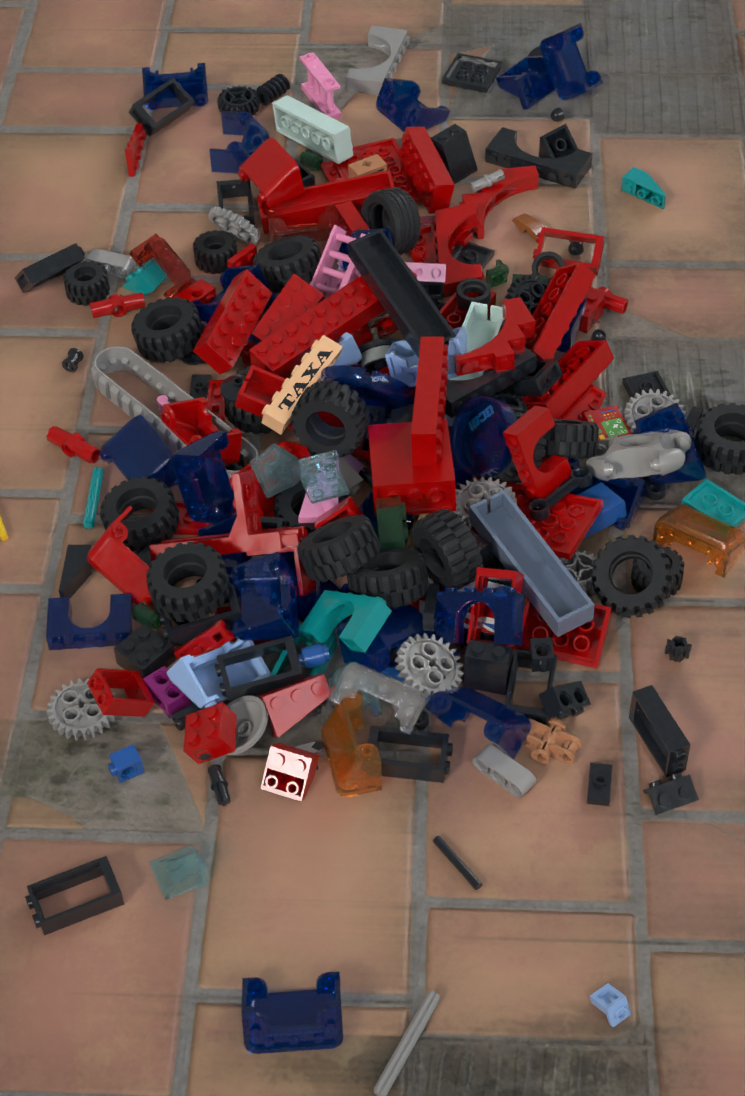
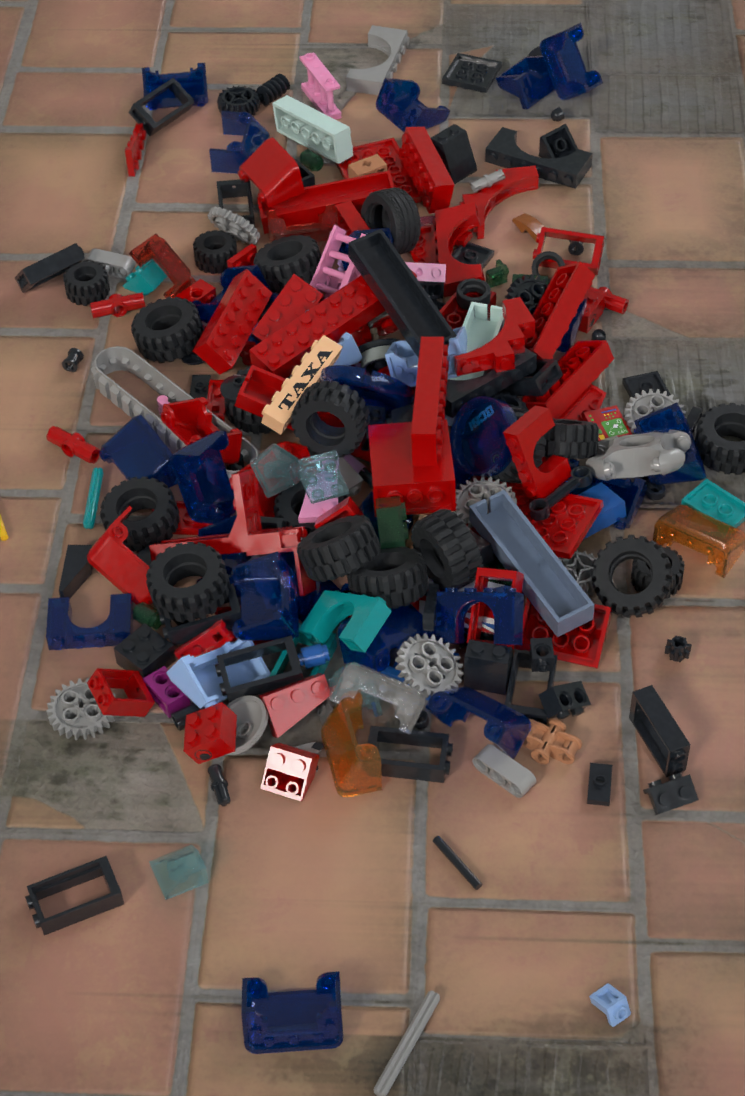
blue brick [108,744,144,783] -> none
red plate [320,161,346,183] -> none
teal slope [621,167,666,209] -> none

